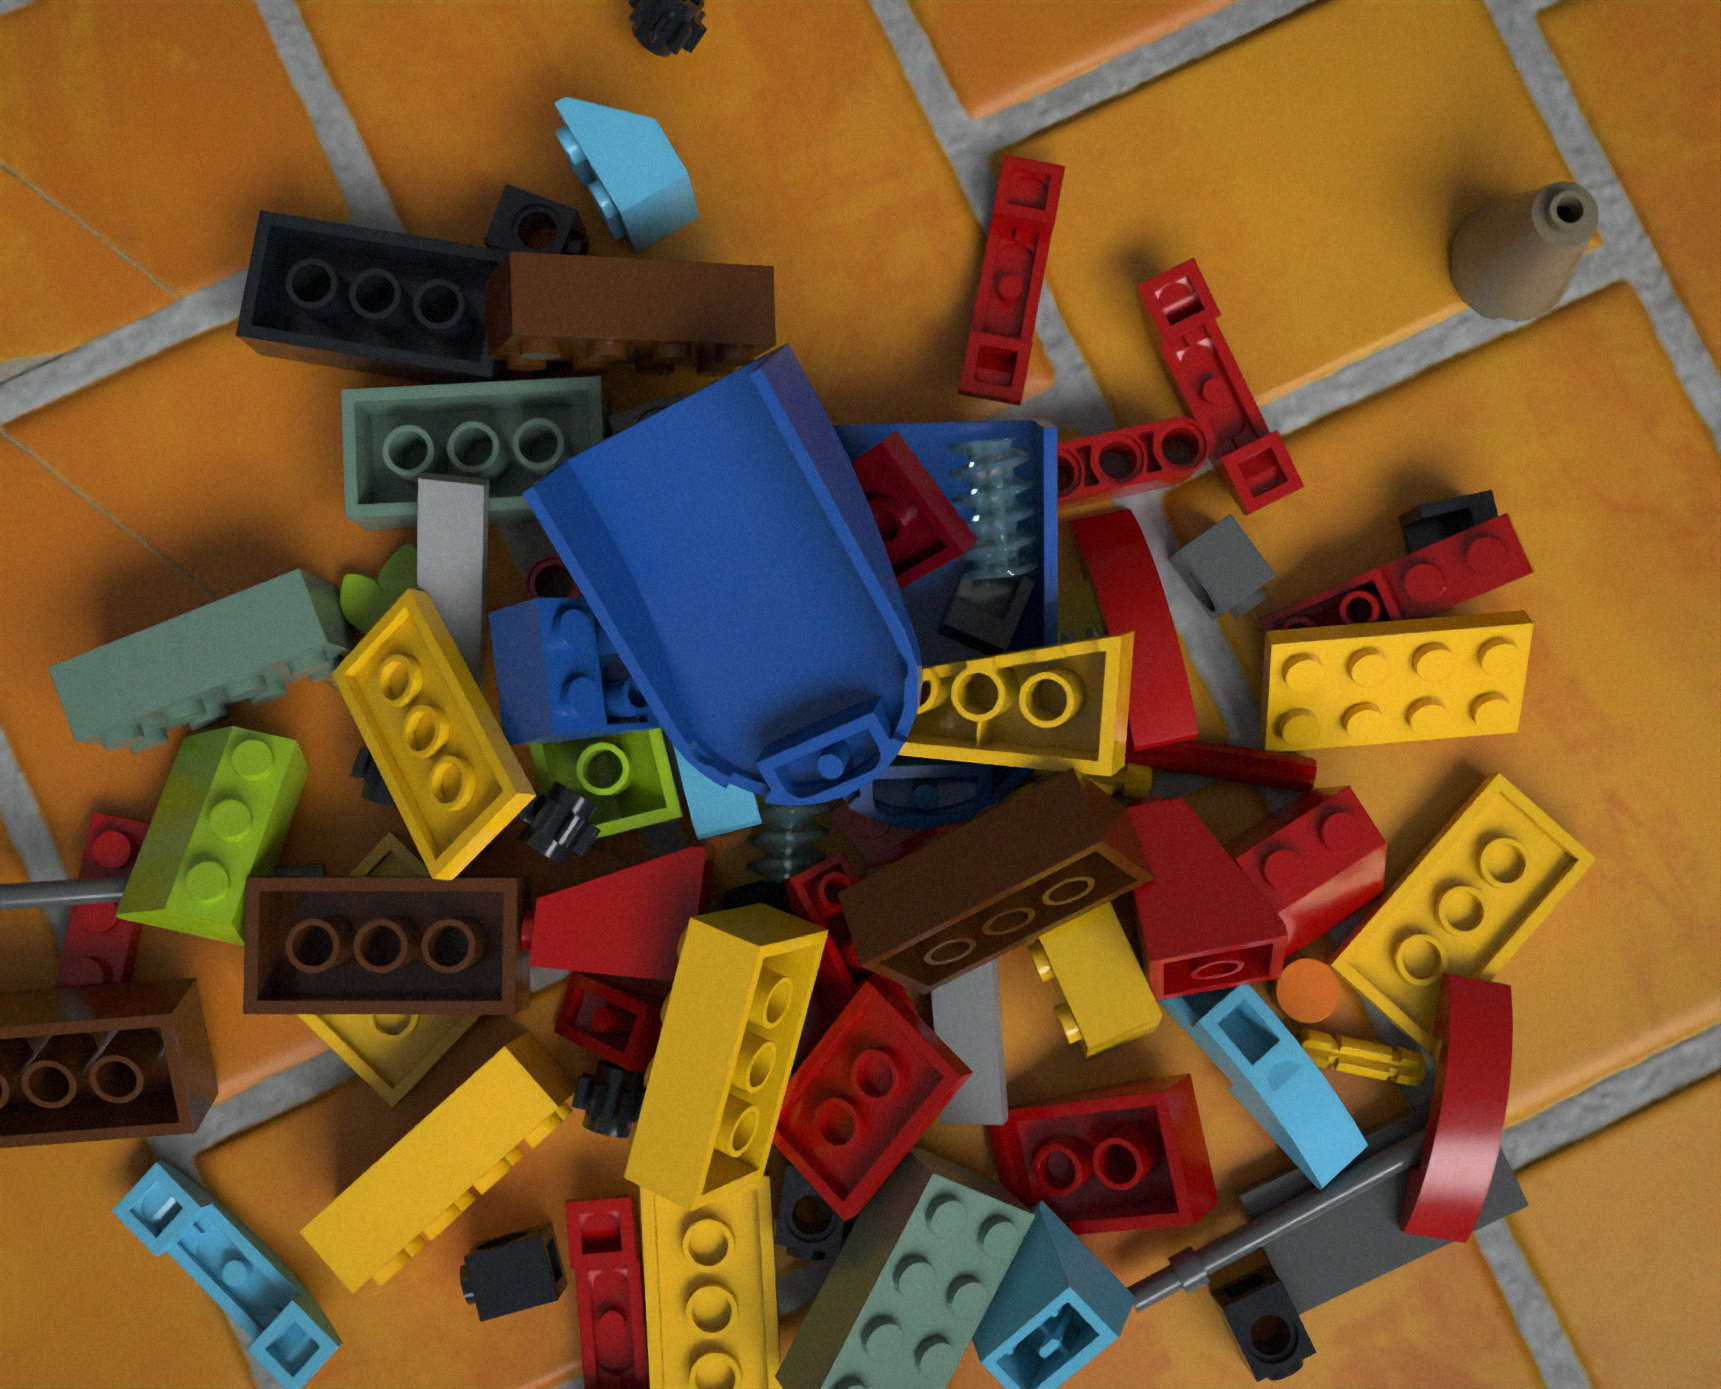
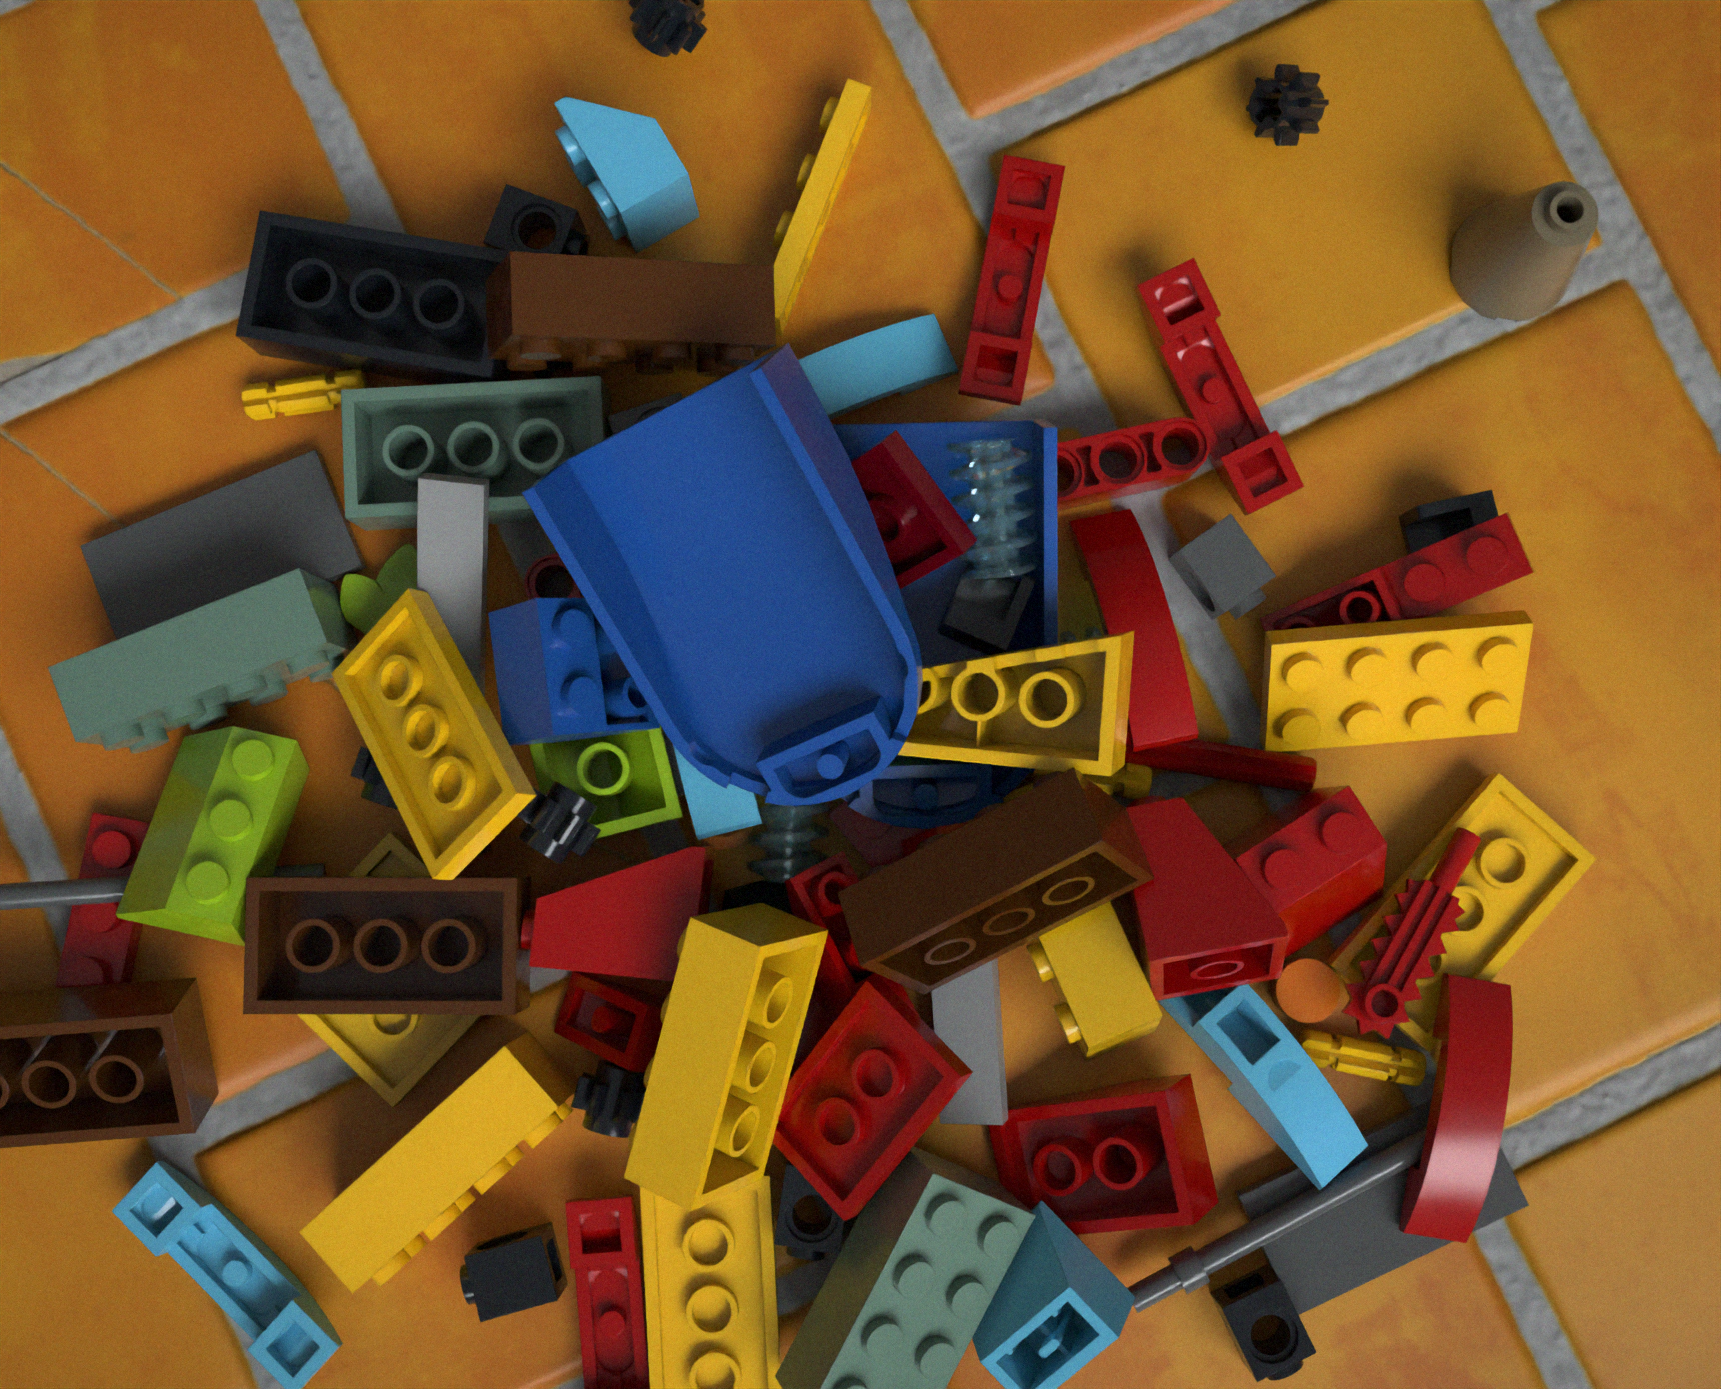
none -> dark grey tile [80,450,367,640]
none -> yellow axle [241,369,369,421]
none -> yellow plate [773,78,872,336]
none -> medium azure slope [798,314,958,420]
none -> black gear [1246,64,1329,146]
none -> red piece [1341,827,1481,1039]

